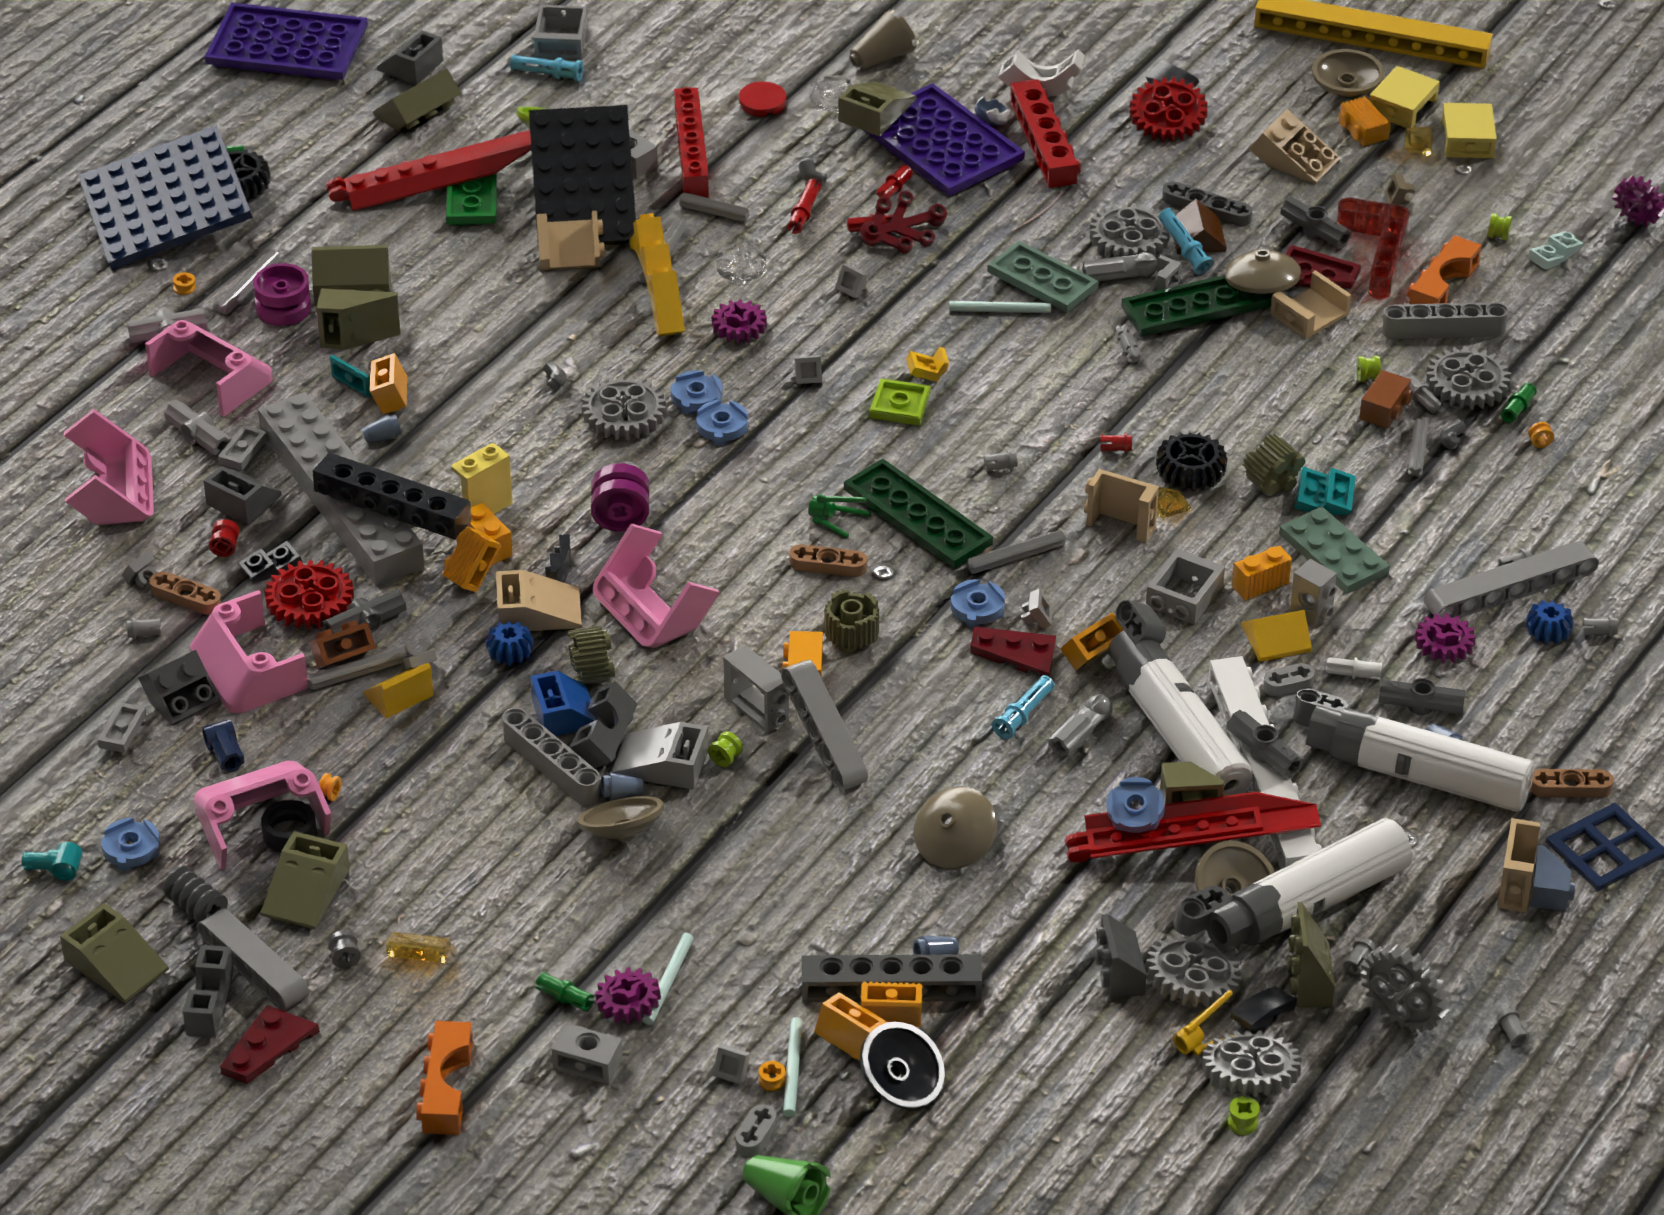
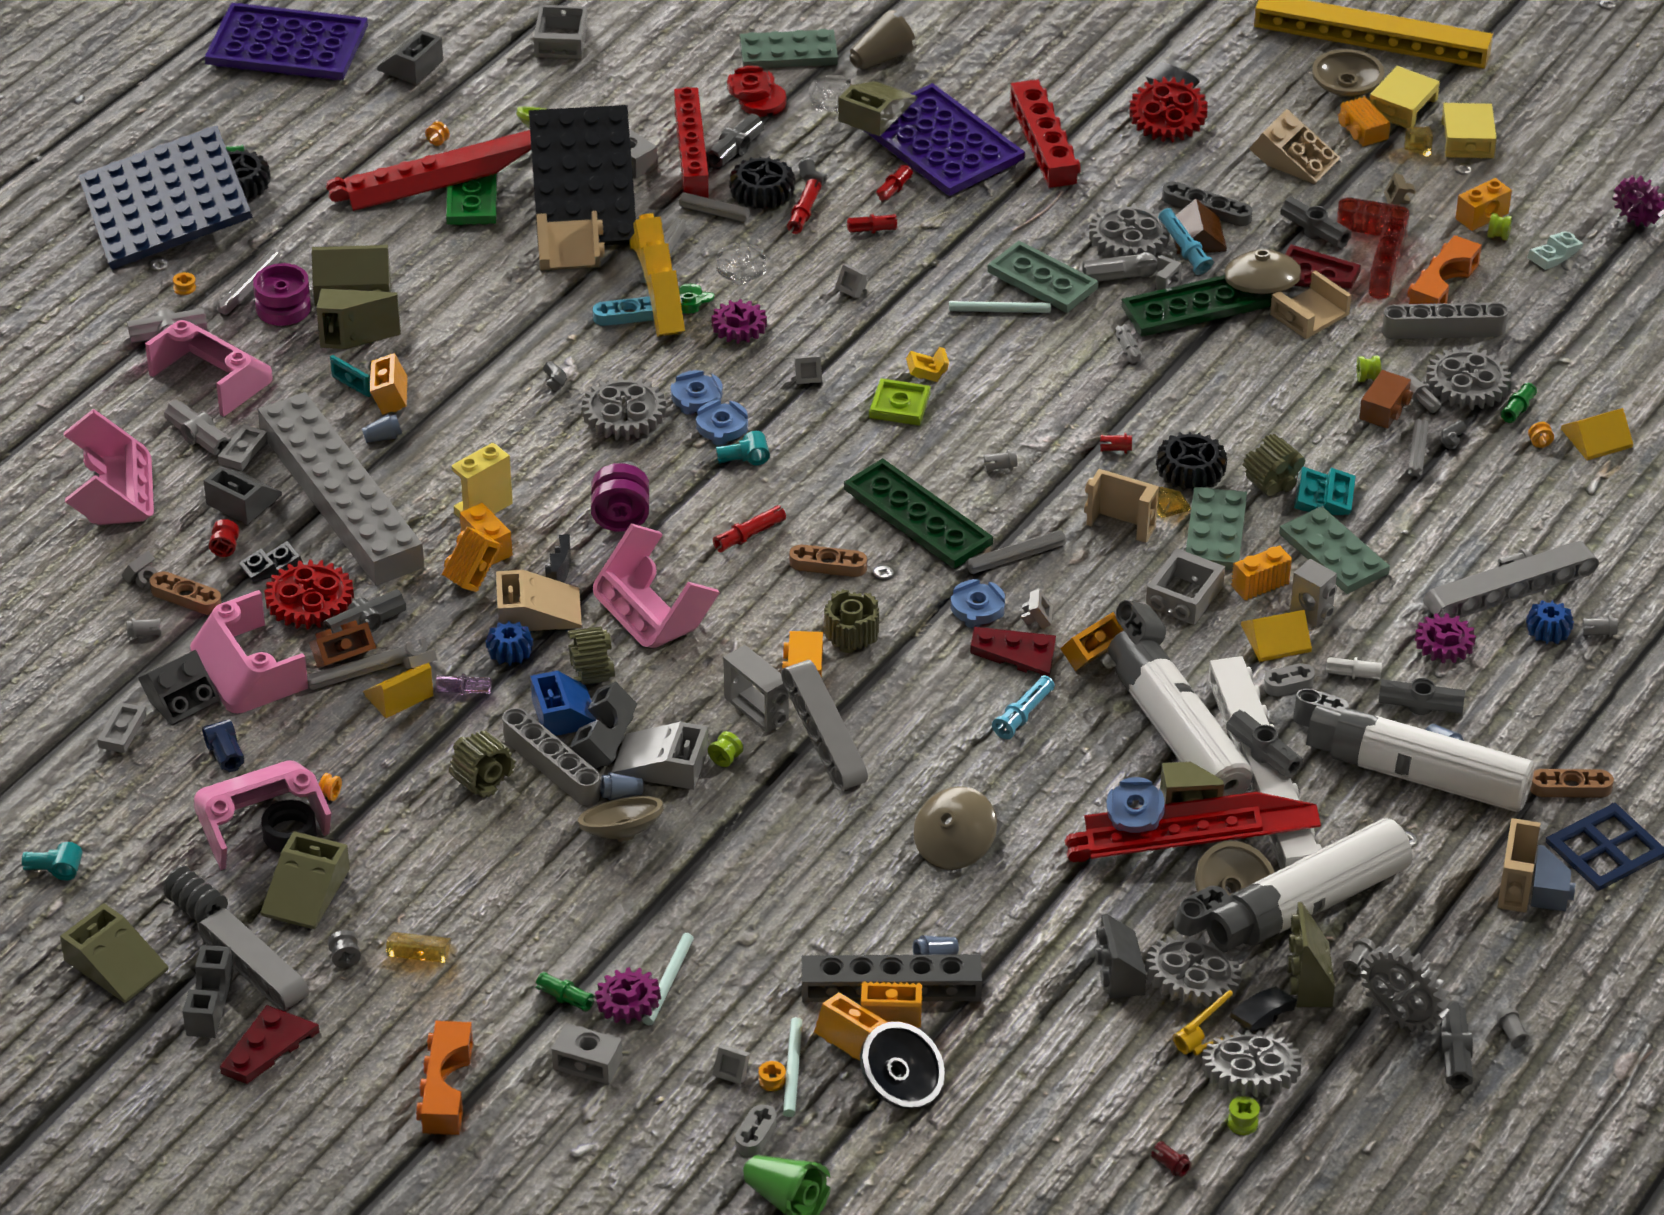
medium blue plate [101,818,160,871] -> none
black brick [313,452,471,540] -> none
olive slope [372,69,462,130] -> none
medium azure pin [510,55,584,82] -> none
green plant [808,494,871,538] -> none
dark red plant [859,191,947,254] -> none
sand blue hair [974,97,1012,126] -> none
white arch [998,50,1085,97] -> none
light grey piece [1049,694,1113,758] -> none
none -> light orange bush [425,121,450,146]
none -> clear purple axle [436,674,493,696]
none -> olive brick [449,731,516,798]
none -> medium azure beam [593,296,654,326]
none -> green plate [679,283,715,314]
none -> dark grey piece [706,114,764,169]
none -> red pin [713,505,786,553]
none -> teal pin [716,431,770,466]
none -> red tile [727,66,775,101]
none -> black gear [729,156,795,210]
none -> sand green plate [740,29,838,68]
none -> dark red pin [1151,1141,1192,1177]
none -> sand green plate [1186,487,1247,570]
none -> dark grey piece [1439,1003,1473,1089]
none -> light orange brick [1455,178,1512,231]
none -> yellow slope [1561,408,1633,461]

